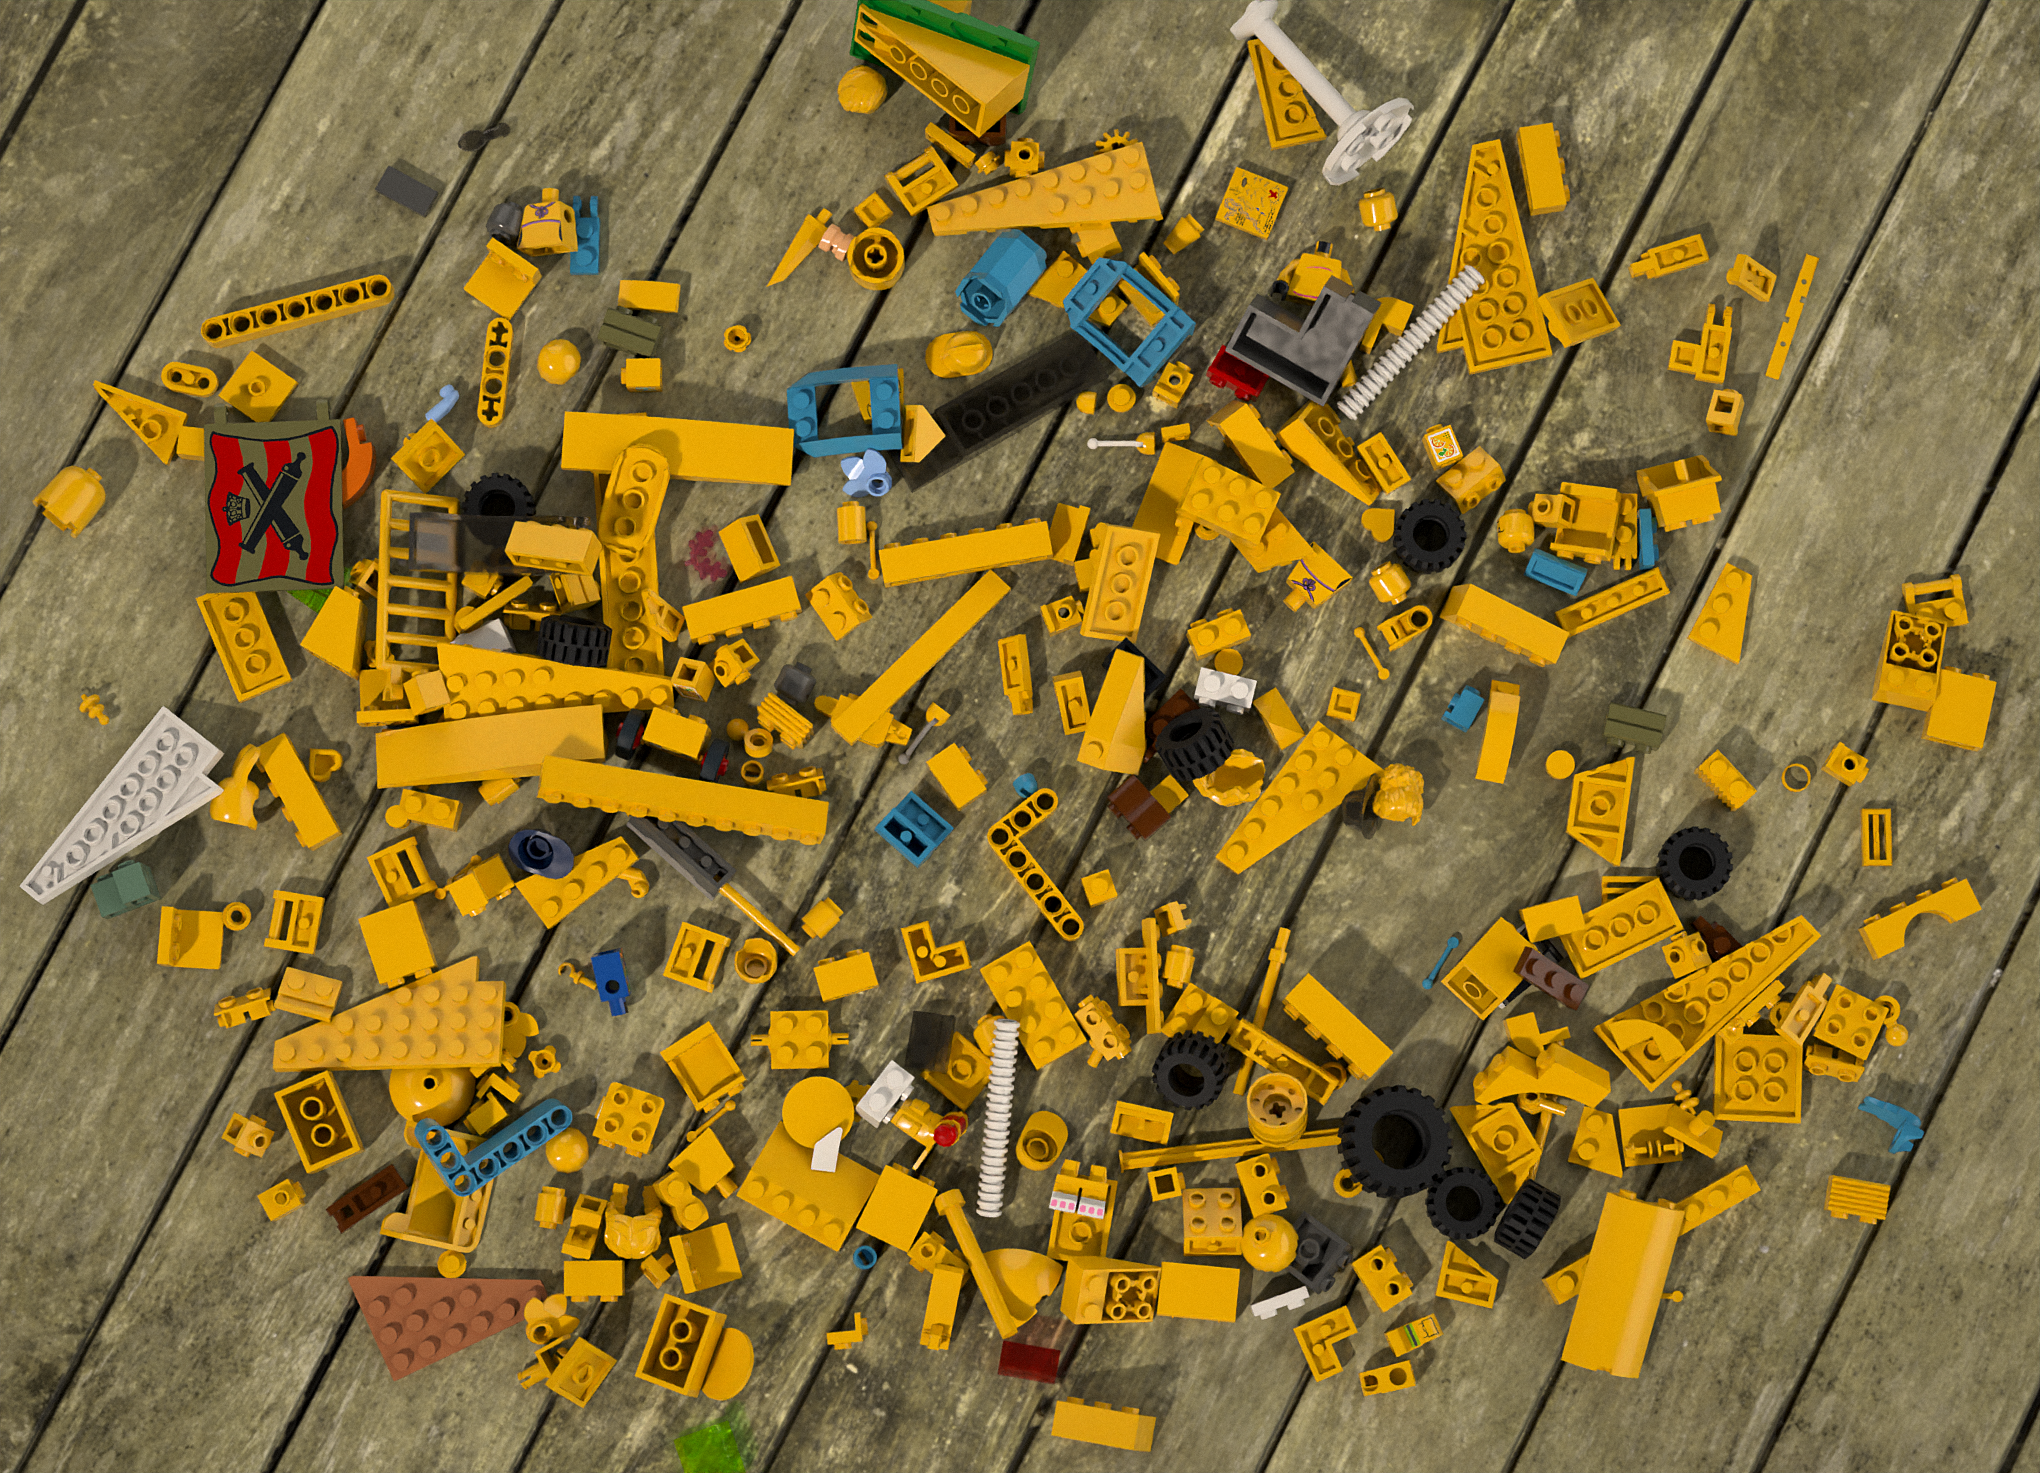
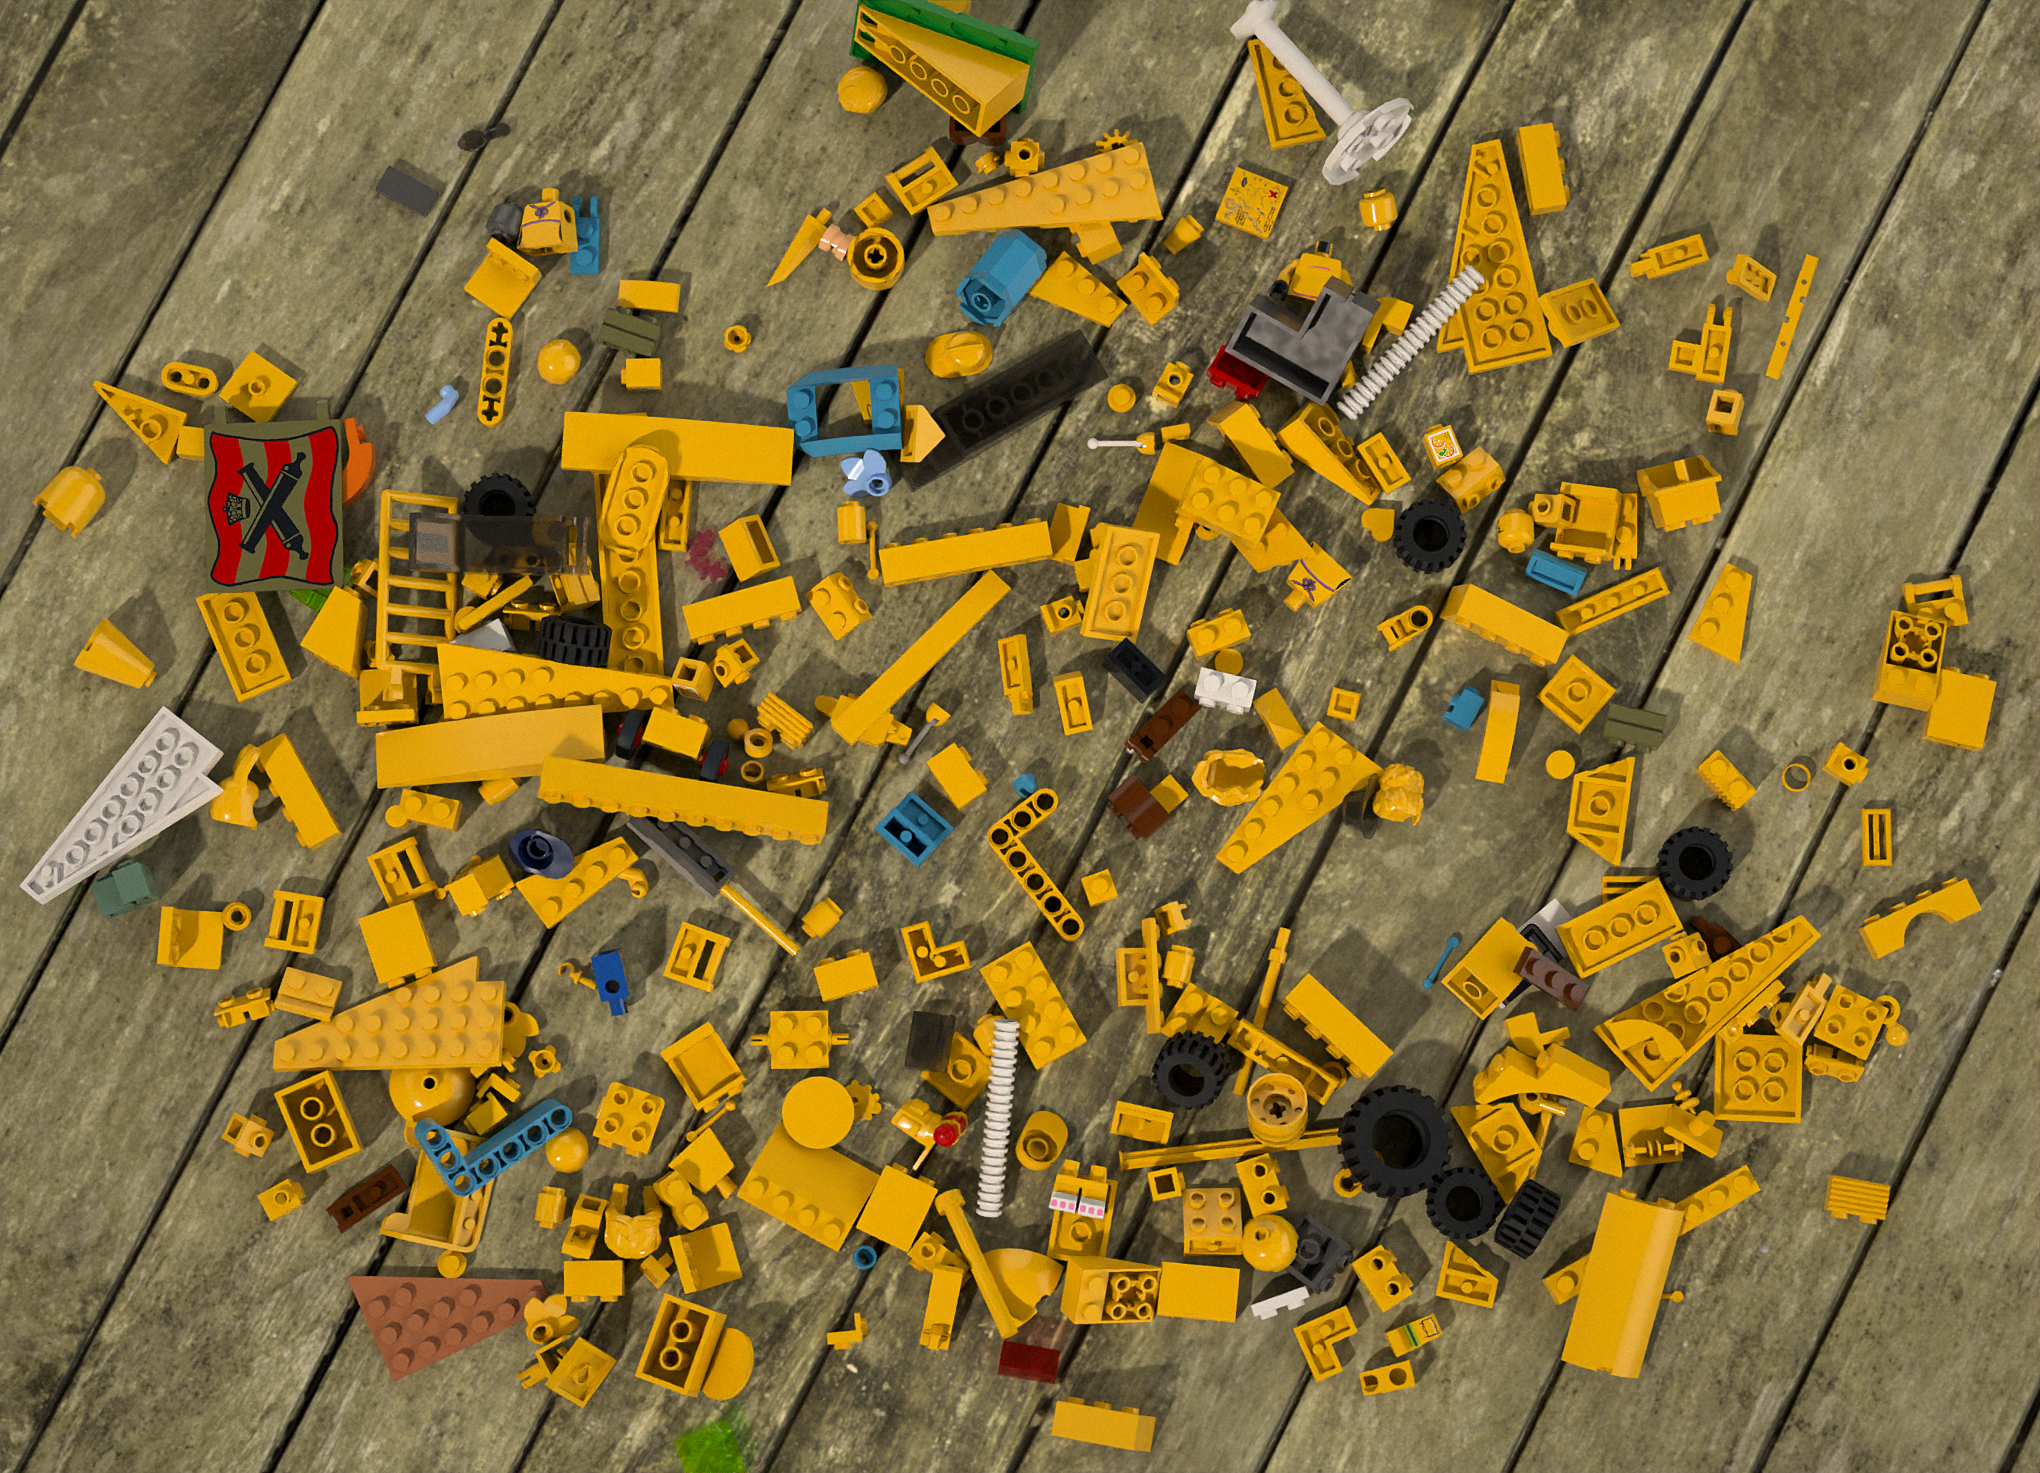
yellow hair [79,694,109,725] -> none
yellow beam [201,275,395,348] -> none
yellow tile [309,748,344,783] -> none
yellow tile [391,419,465,494] -> none
yellow brick [403,669,451,716] -> none
yellow brick [505,521,602,576] -> none
yellow tile [641,588,685,642] -> none
yellow hair [734,938,778,984] -> none
dark grey head [774,661,816,706] -> none
white sticker [811,1127,843,1172] -> none
white brick [854,1060,915,1128] -> none
yellow tile [925,122,976,169] -> none
dark azure wedge [1063,258,1196,388] -> none
yellow brick [1074,994,1132,1068] -> none
yellow hinge [1076,391,1097,415] -> none
yellow wedge [1077,649,1147,775] -> none
black tyre [1155,708,1235,781] -> none
yellow hinge [1354,627,1390,680] -> none
yellow head [1369,561,1411,605] -> none
yellow panel [1518,895,1586,943] -> none
dark azure plate [1637,509,1659,570] -> none
dark azure hair [1858,1097,1924,1154] -> none
none -> yellow cone [73,618,157,689]
none -> yellow tile [658,479,693,553]
none -> yellow tile [1536,654,1616,734]

